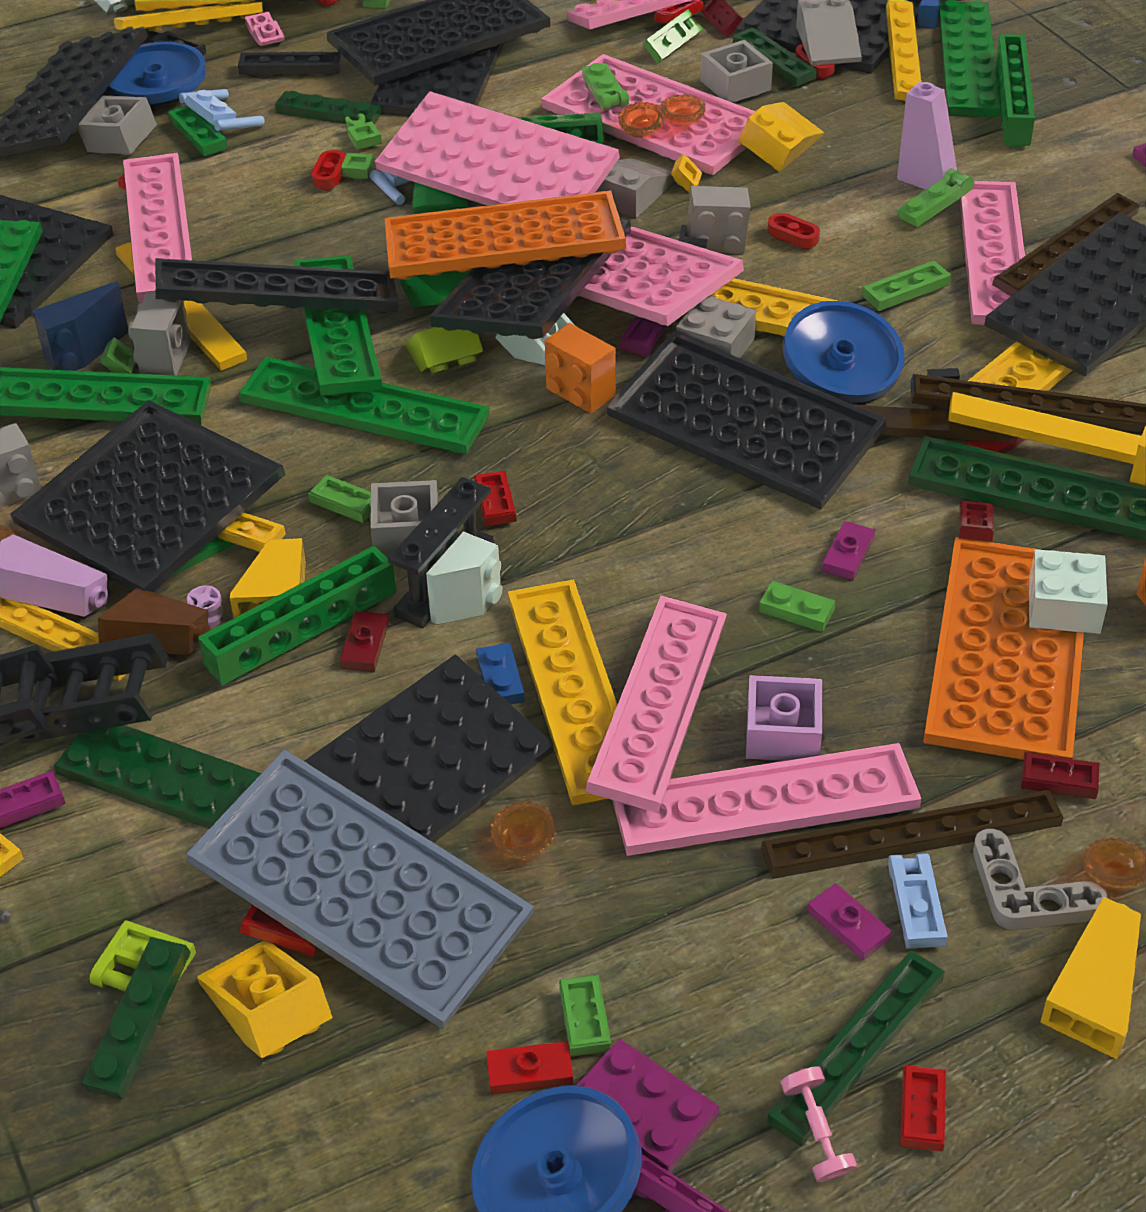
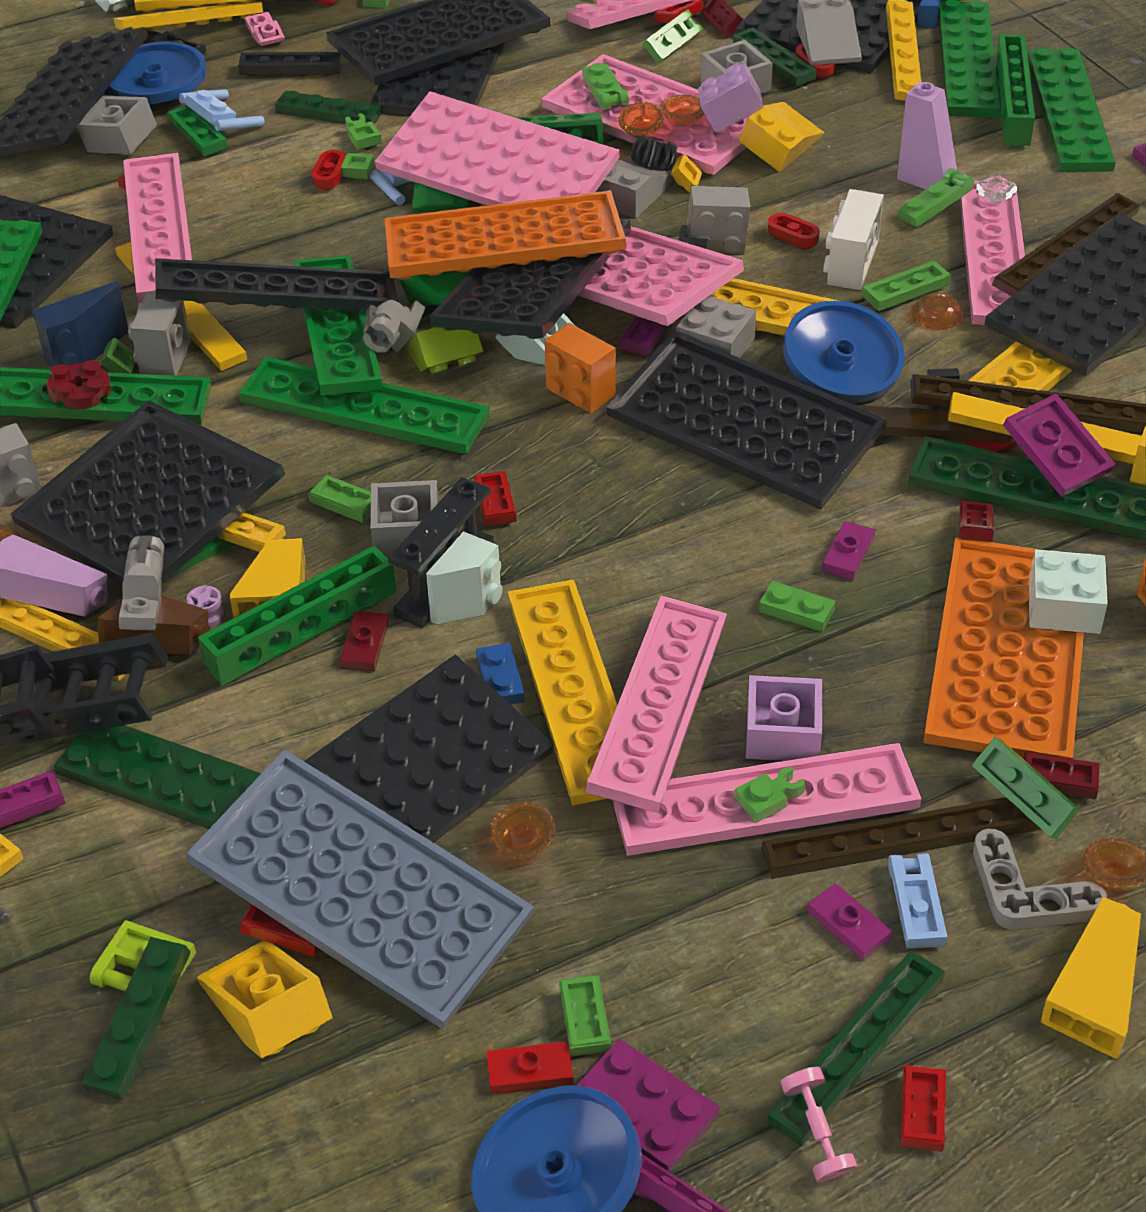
none -> dark red plate [47,360,111,409]
none -> light grey plate [119,536,164,630]
none -> light grey plate [363,300,425,352]
none -> black gear [631,135,678,171]
none -> lavender brick [698,62,763,133]
none -> bright green plate [734,767,805,823]
none -> white brick [823,189,884,291]
none -> clear orange hat [913,292,963,330]
none -> green plate [972,737,1080,839]
none -> clear plate [976,174,1017,205]
none -> magenta plate [1003,393,1116,497]
none -> green plate [1028,47,1116,172]

